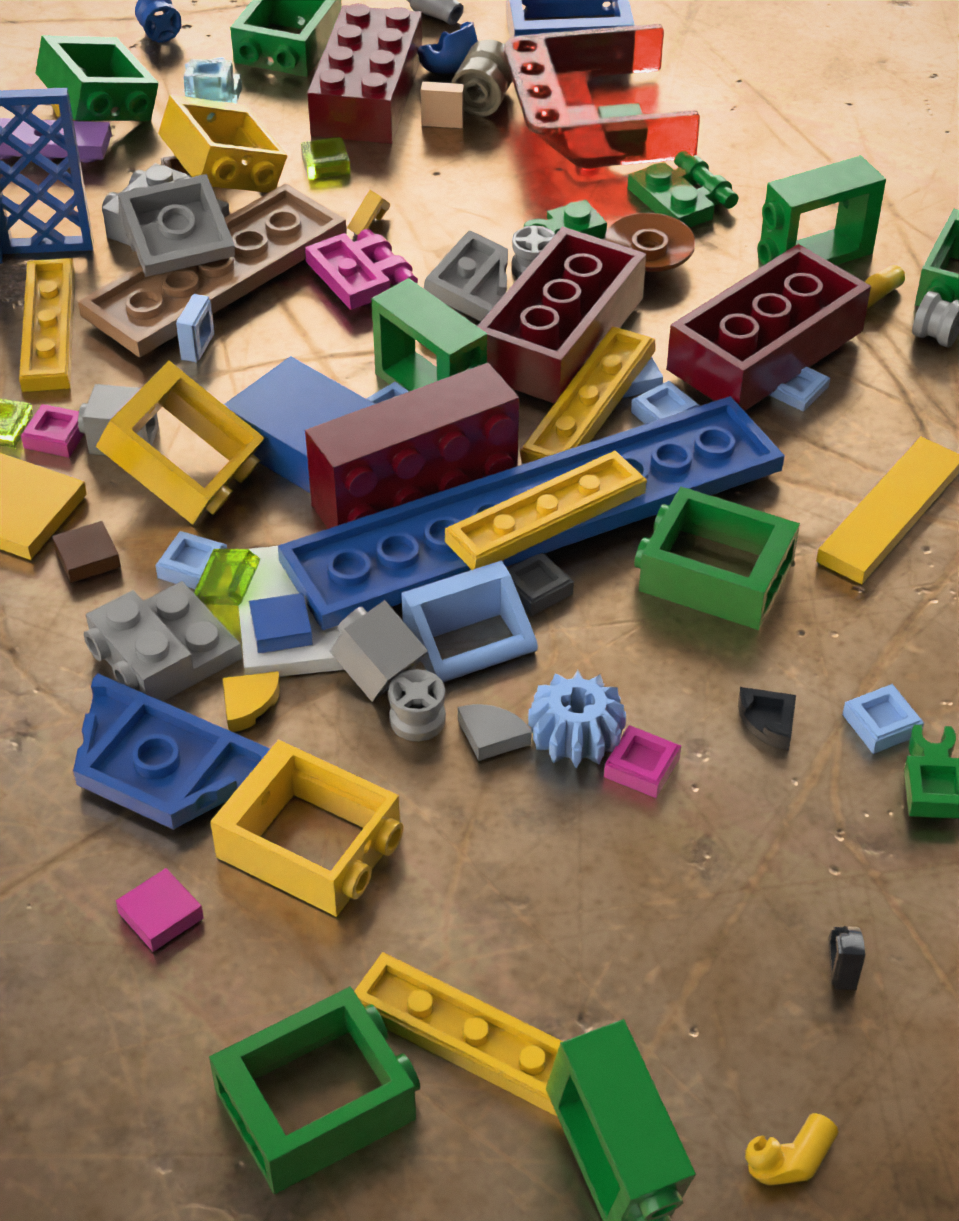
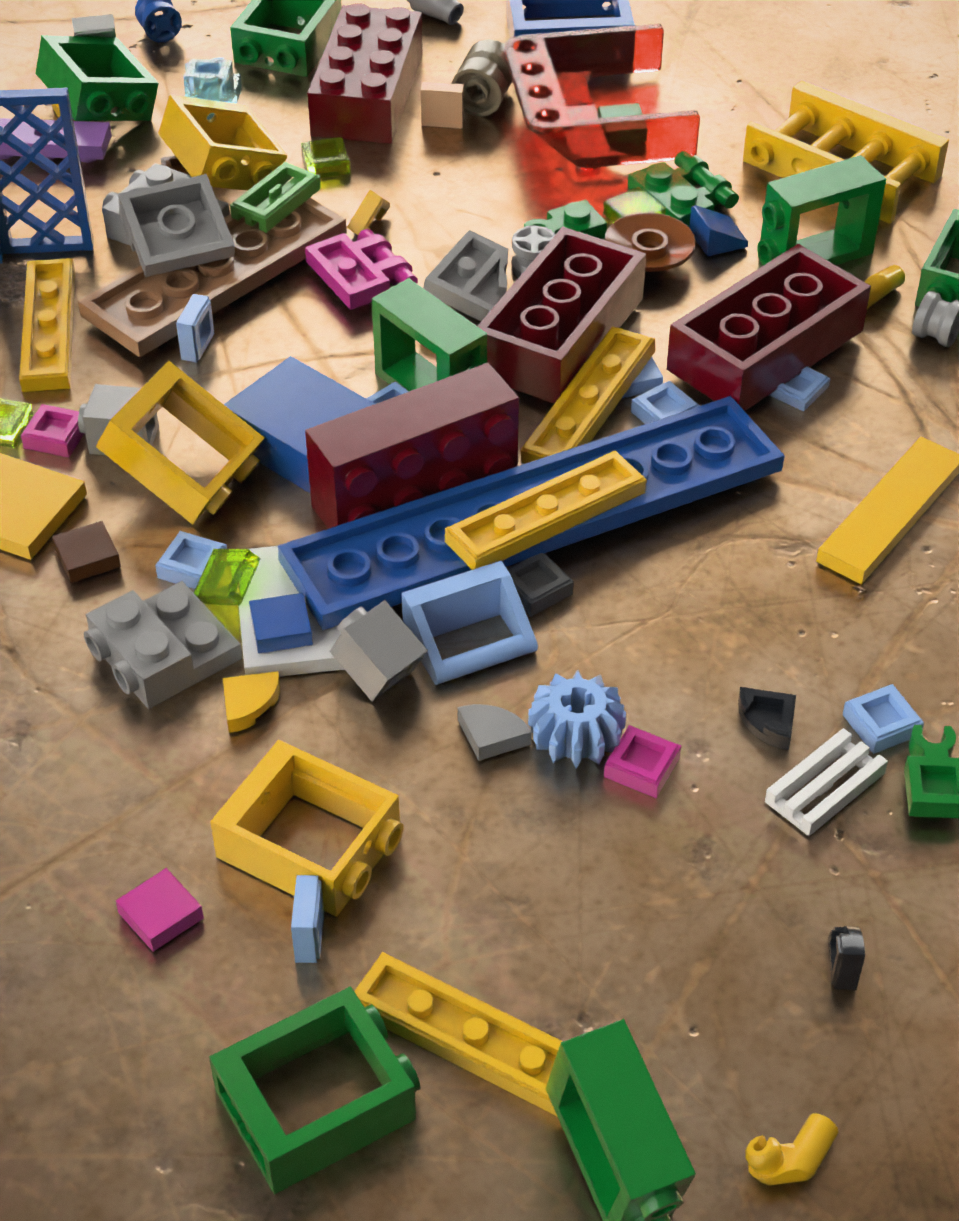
blue wing [73,673,270,829] -> none
light grey wheel [388,669,446,742] -> none
blue hair [417,22,478,75] -> none
green window [634,486,800,630] -> none
none -> white tile [72,14,116,37]
none -> bright green tile [230,162,321,233]
none -> light blue tile [291,875,324,963]
none -> clear neon green tile [603,187,666,222]
none -> blue slope [689,205,748,256]
none -> yellow fence [743,80,949,224]
none -> white tile [765,728,888,836]

